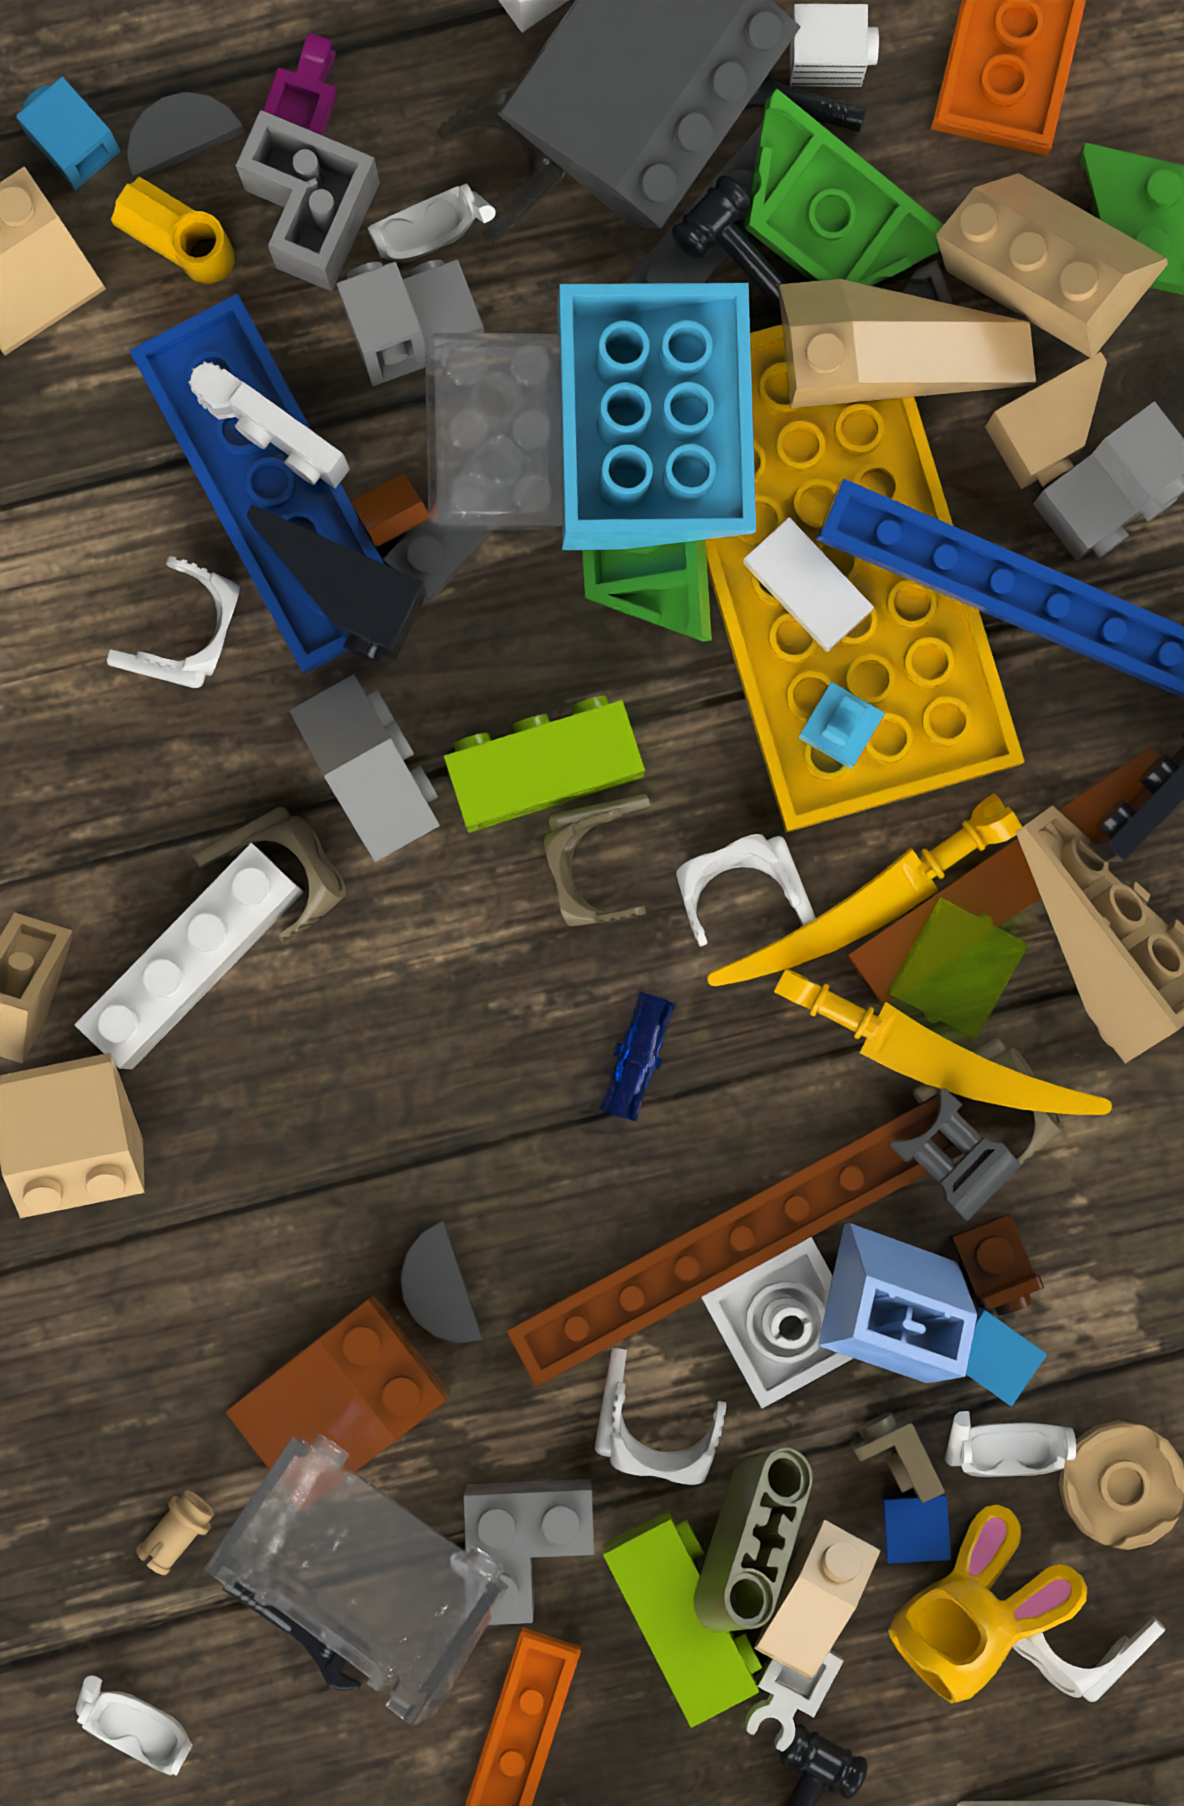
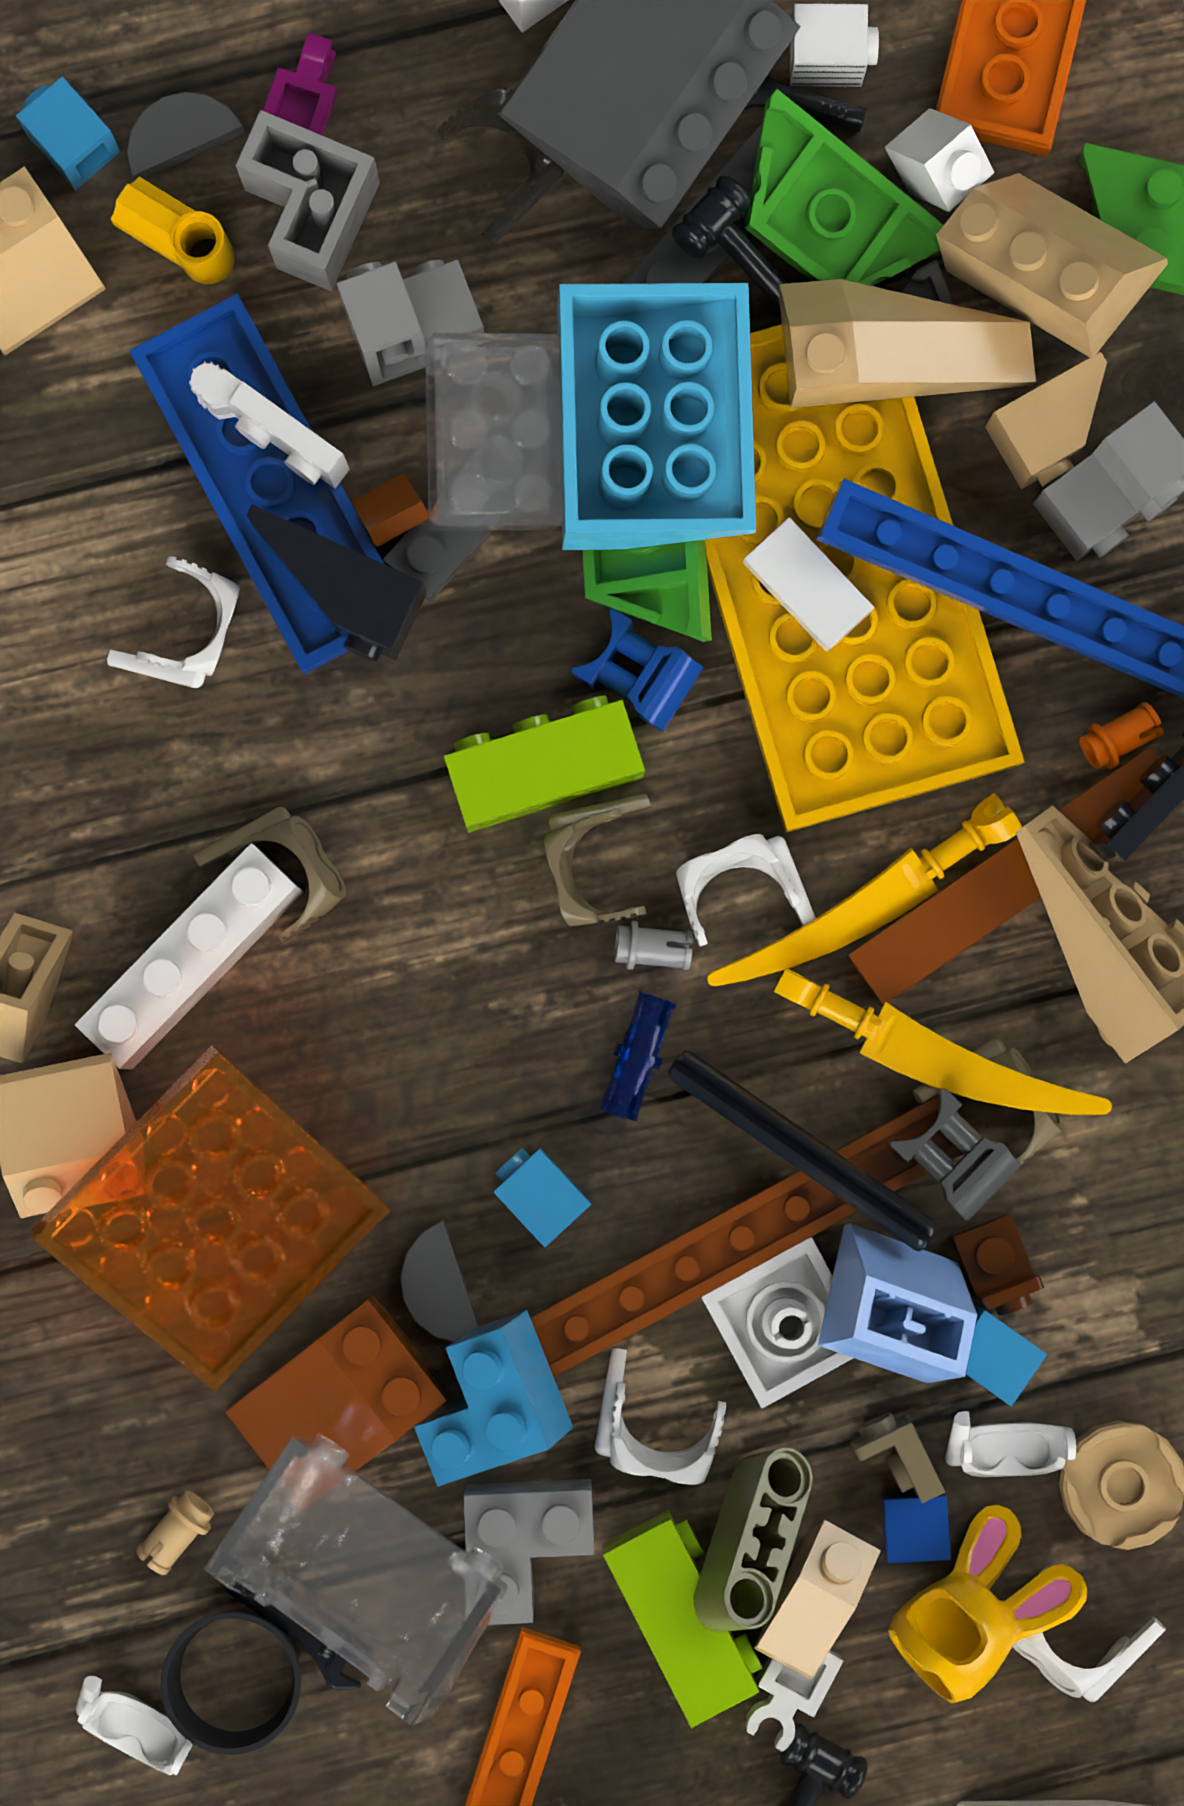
light grey brick [289,674,440,862] -> none
white helmet [368,183,495,264] -> none
medium azure tile [798,681,885,769] -> none
clear neon green piece [888,897,1029,1039] -> none
none -> clear orange plate [30,1045,391,1391]
none -> black tyre [161,1610,301,1755]
none -> dark azure brick [414,1310,574,1487]
none -> dark azure brick [494,1147,591,1247]
none -> blue piece [571,608,704,732]
none -> light grey pin [614,921,693,970]
none -> black axle [668,1050,937,1251]
none -> white brick [885,108,995,212]
none -> orange pin [1079,702,1164,769]

